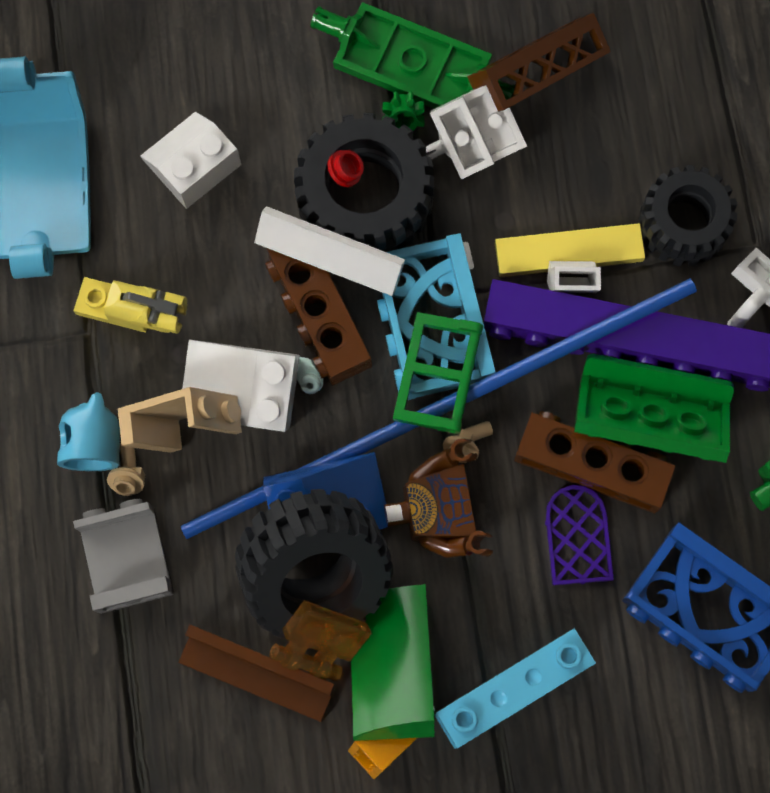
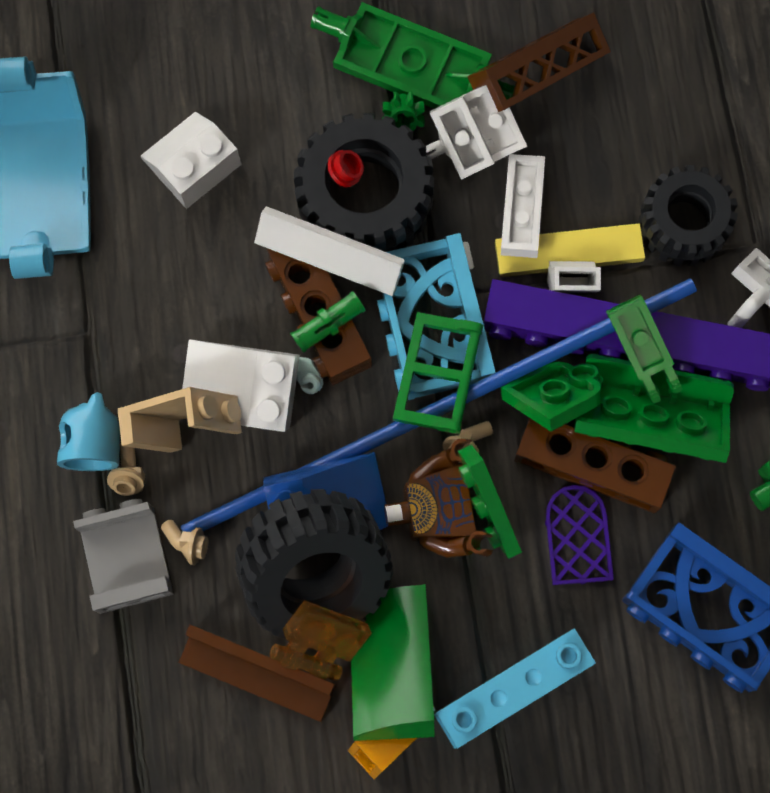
light yellow plate [73,277,187,334] -> none
none -> tan plate [161,520,208,565]
none -> green pin [290,291,366,353]
none -> green plate [458,444,522,559]
none -> white plate [501,154,545,258]
none -> green plate [501,362,603,432]
none -> green hinge [606,294,683,404]

